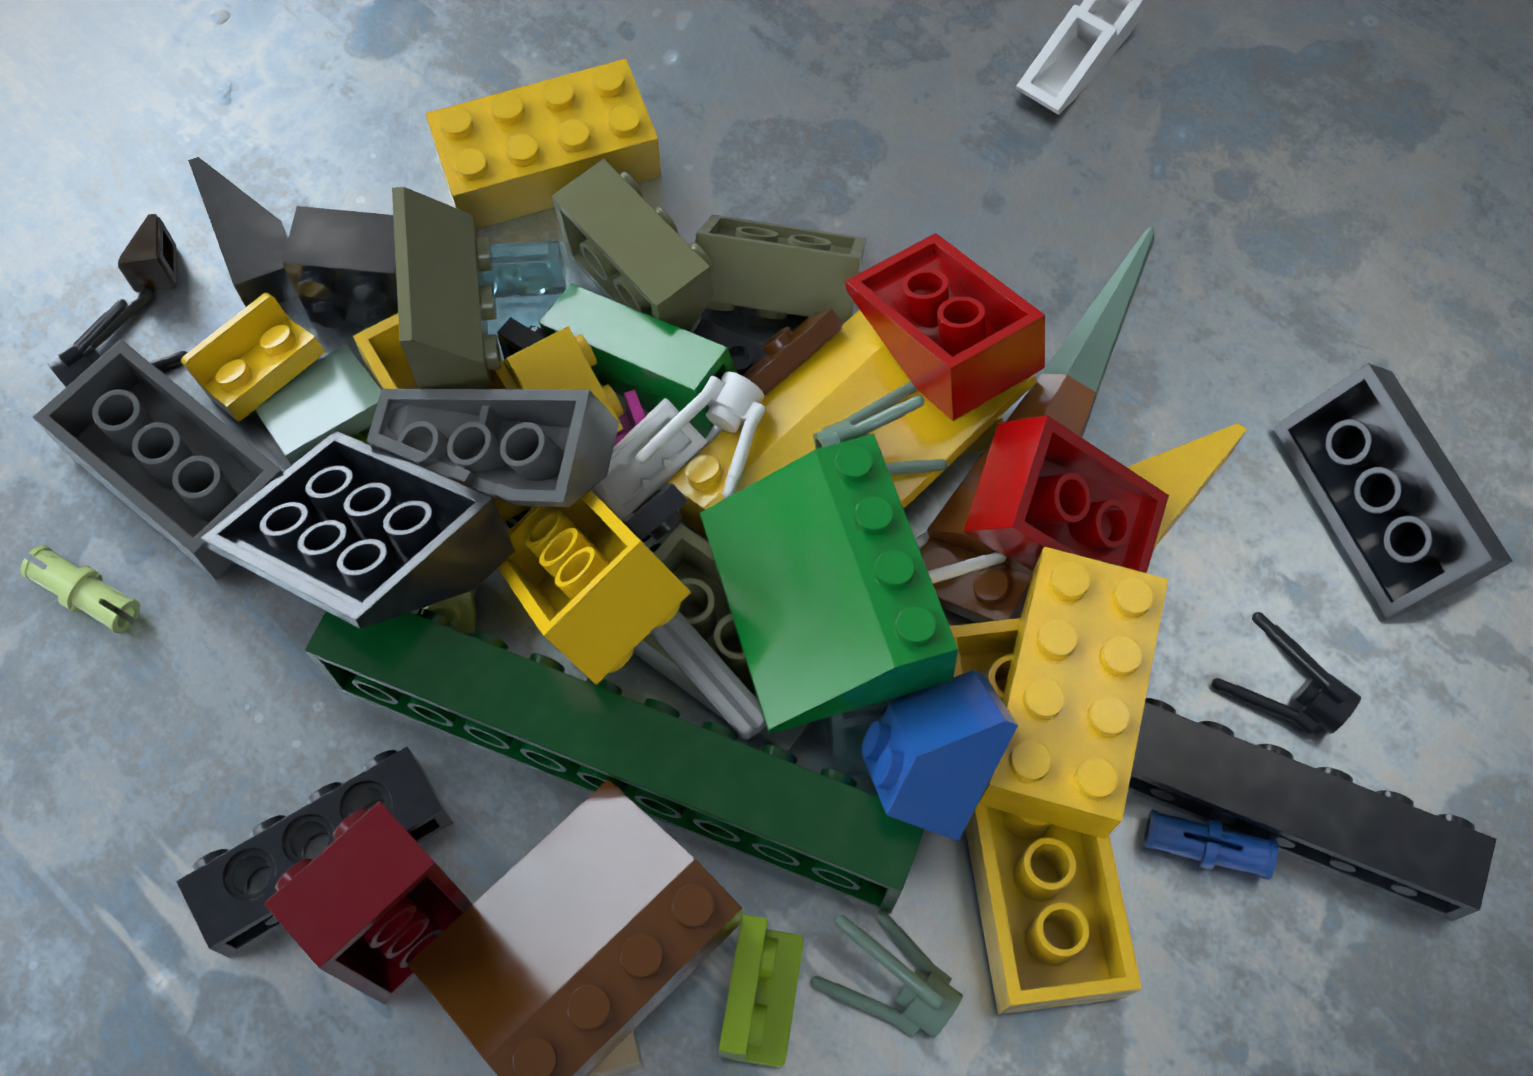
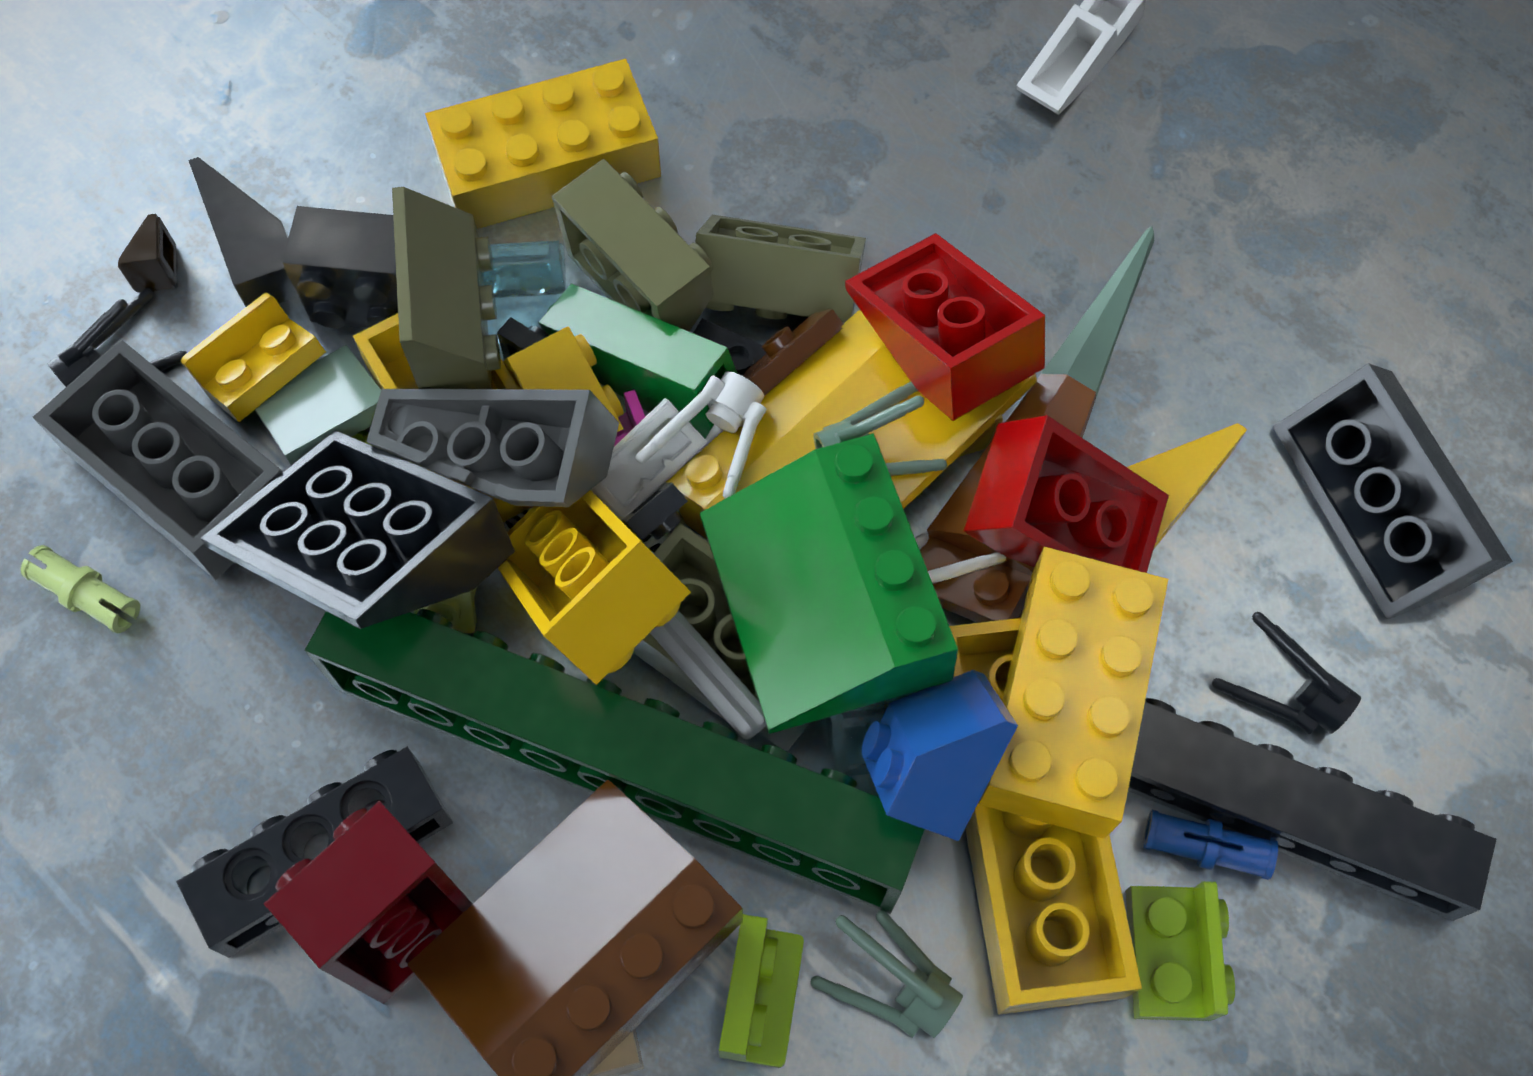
none -> lime bracket [1125,881,1235,1021]

